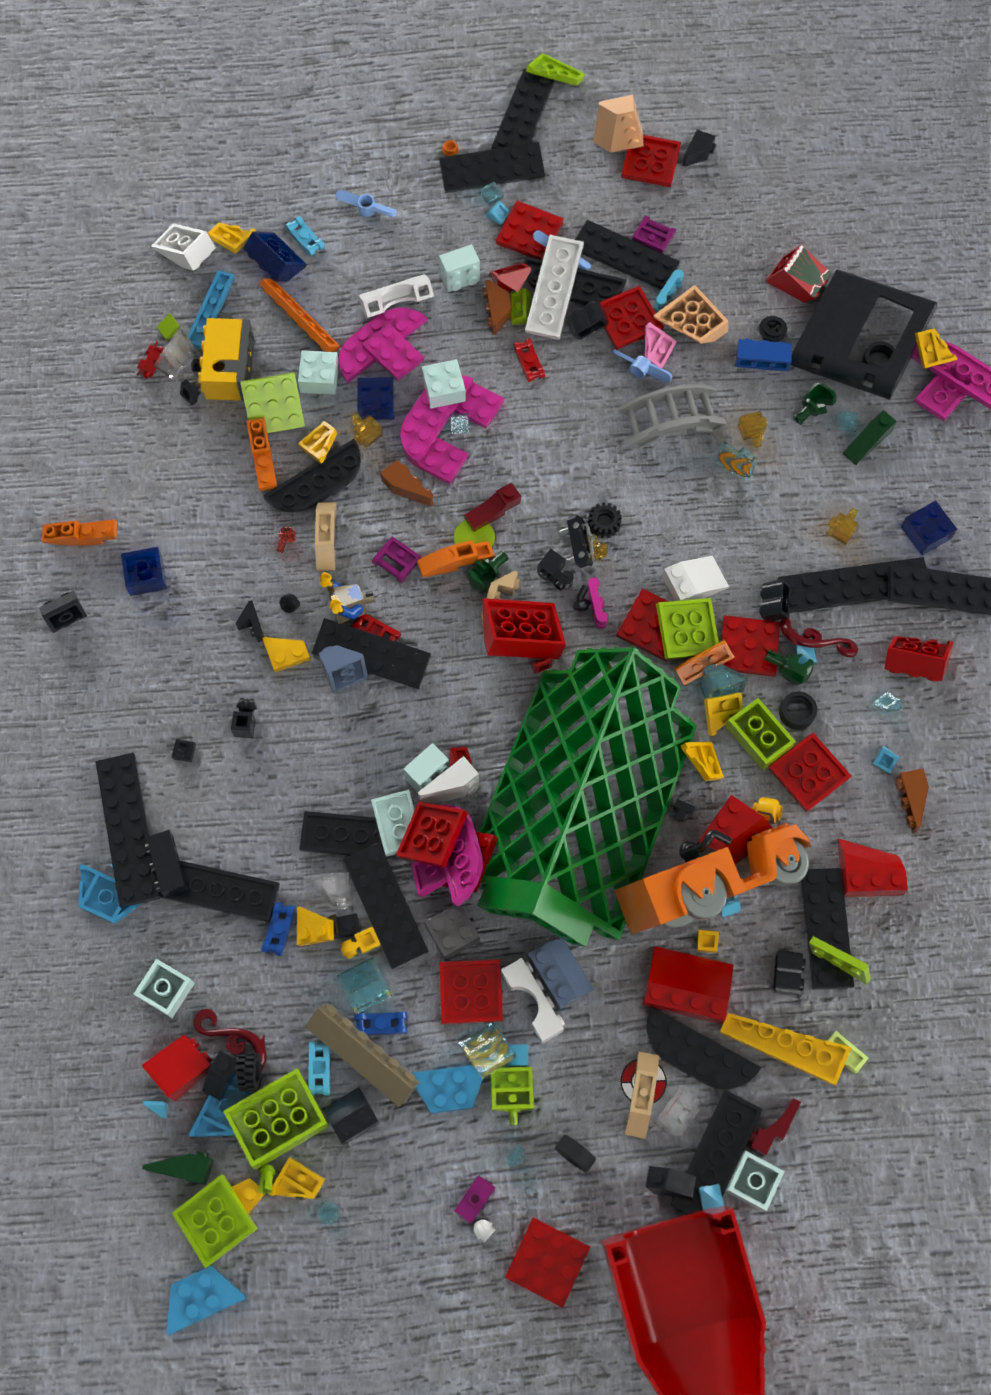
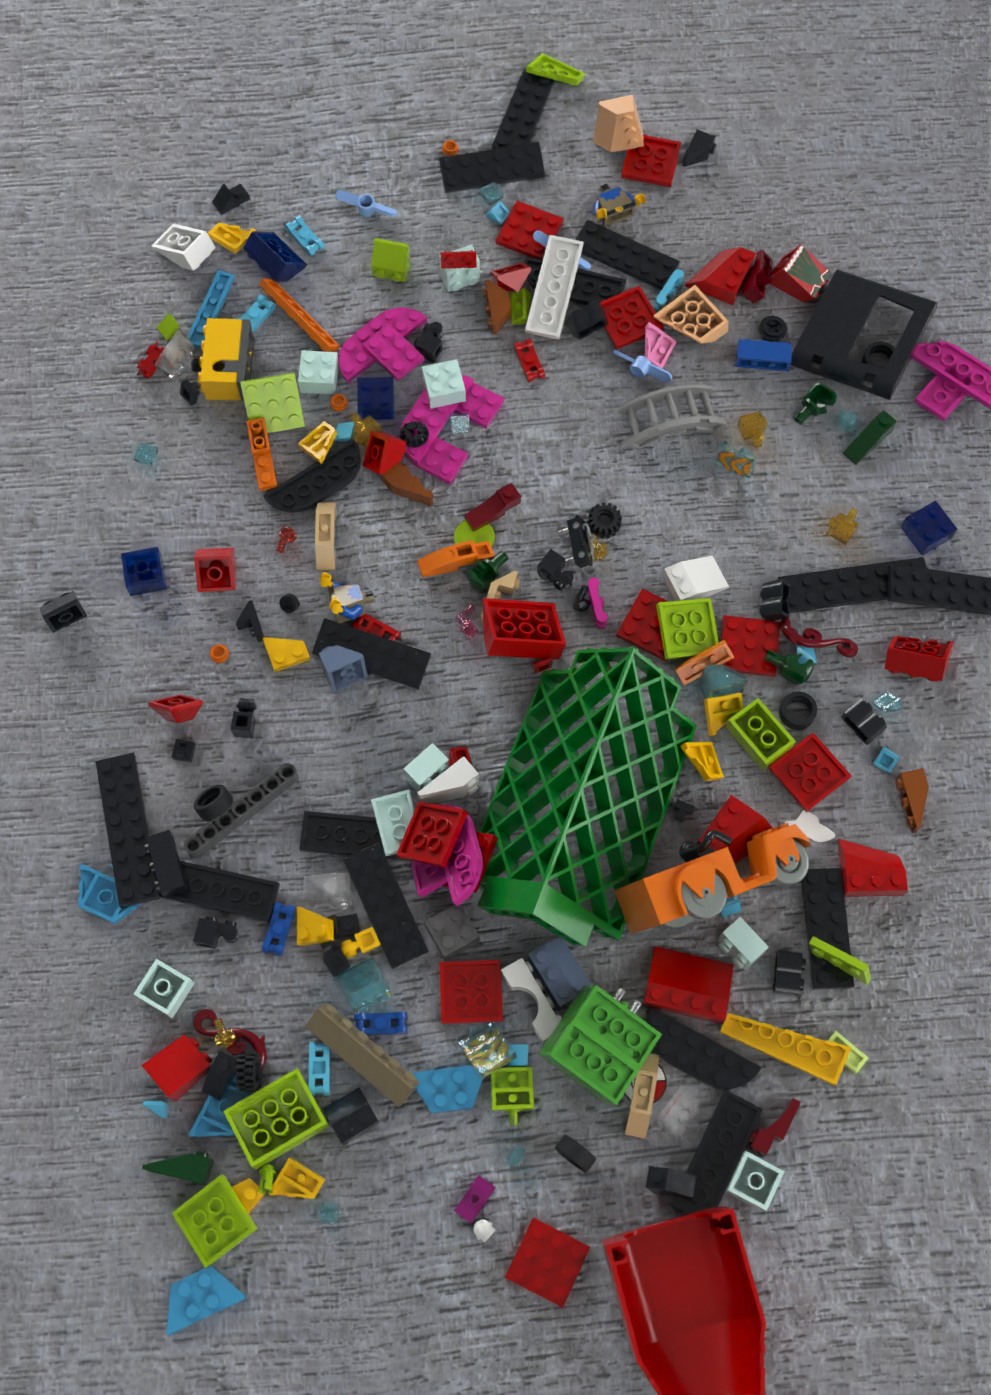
orange slope [42,519,118,546] -> none
white arch [359,274,434,318] -> none
magenta plate [372,536,421,584] -> none
magenta plate [632,215,677,253] -> none
yellow plate [697,930,719,953] -> none
medium azure slope [698,1184,724,1210] -> none
yellow head [753,797,783,824] -> none
yellow wing [915,329,958,369] -> none
none -> clear light blue plate [134,443,158,466]
none -> red slope [148,694,203,723]
none -> dark grey beam [184,763,298,858]
none -> black tyre [193,785,233,821]
none -> black brick [193,916,239,949]
none -> red slope [194,548,236,592]
none -> orange plate [210,644,229,663]
none -> black slope [212,183,250,215]
none -> clear yellow plate [214,1018,236,1047]
none -> medium azure plate [237,294,276,332]
none -> black plate [320,942,351,977]
none -> orange plate [330,394,348,412]
none -> medium azure slope [334,422,356,443]
none -> red slope [363,431,406,475]
none -> lime slope [371,238,411,282]
none -> black gear [400,420,429,448]
none -> black brick [414,322,443,363]
none -> red hinge [441,250,477,269]
none -> clear pink plate [455,604,479,638]
none -> bright green piece [538,985,662,1105]
none -> torso [593,184,646,227]
none -> red wedge [685,247,756,305]
none -> light aqua brick [717,917,768,970]
none -> dark red slope [742,249,773,304]
none -> white sticker [785,810,835,842]
none -> black brick [841,699,887,745]

